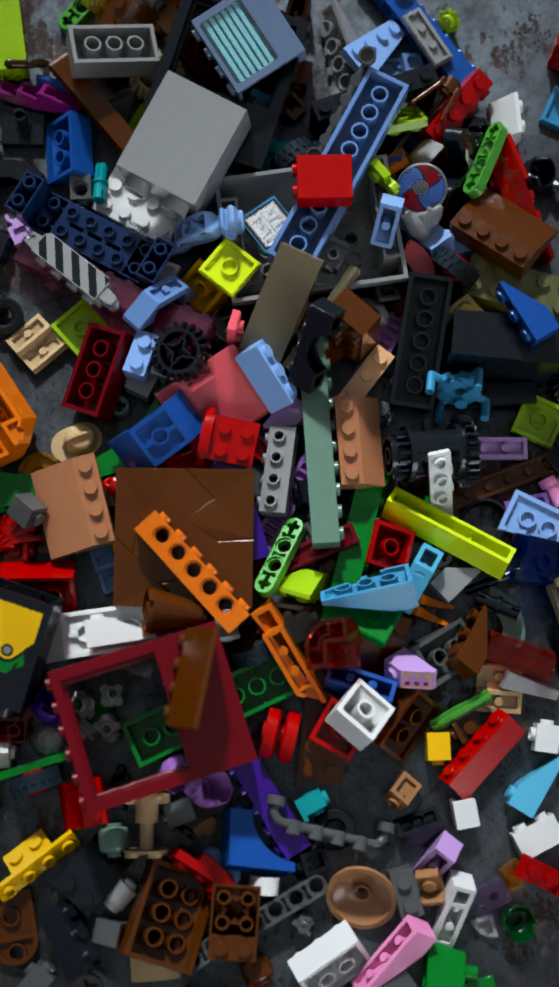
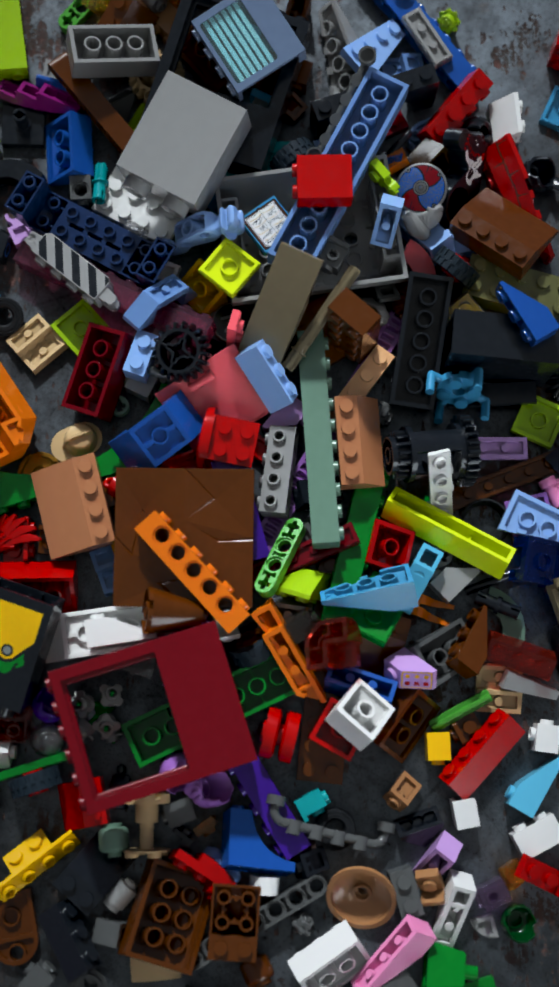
dark brown piece [4,59,50,70] -> none
dark grey brick [6,492,48,529] -> none
reddish brown slope [162,627,219,732] -> none
black arch [288,297,346,394] -> none
lime plate [387,105,428,136] -> none
reddish brown plant [410,75,461,122] -> none
bright green beam [463,122,508,199] -> none

